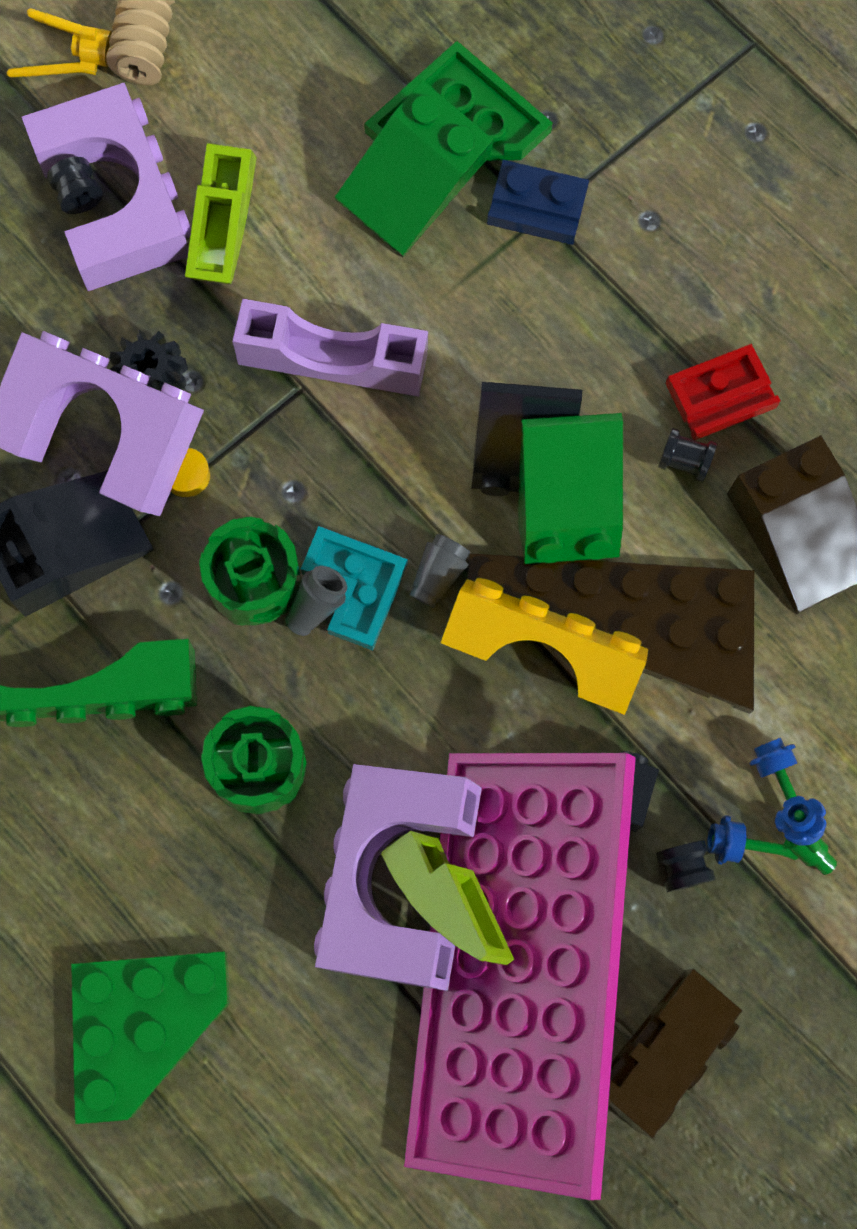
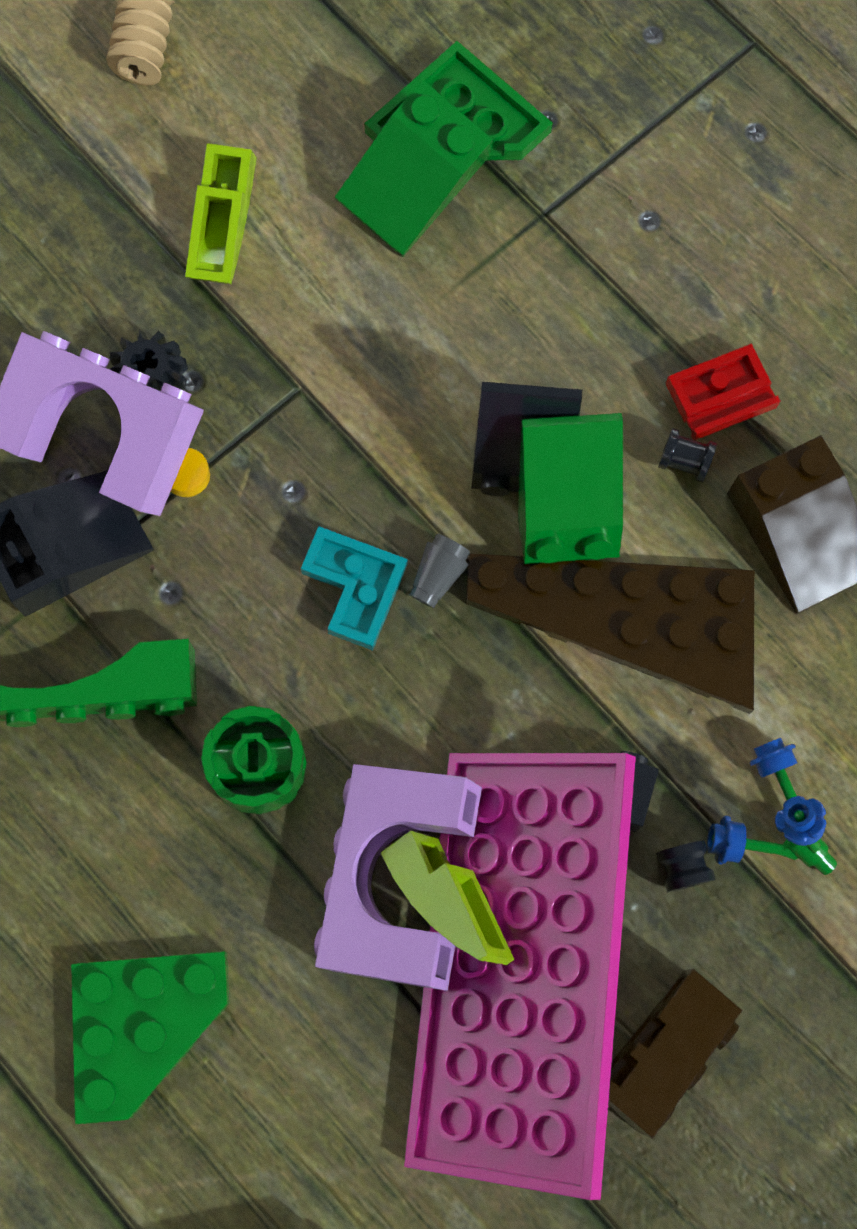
yellow plant [6,8,112,78] -> none
lavender arch [22,82,191,291] -> none
black wheel [47,156,103,214] -> none
green brick [199,516,301,626] -> none
lavender arch [232,299,428,397] -> none
dark grey cone [285,566,347,636] -> none
yellow arch [441,578,648,715] -> none
dark blue plate [487,159,589,245] -> none

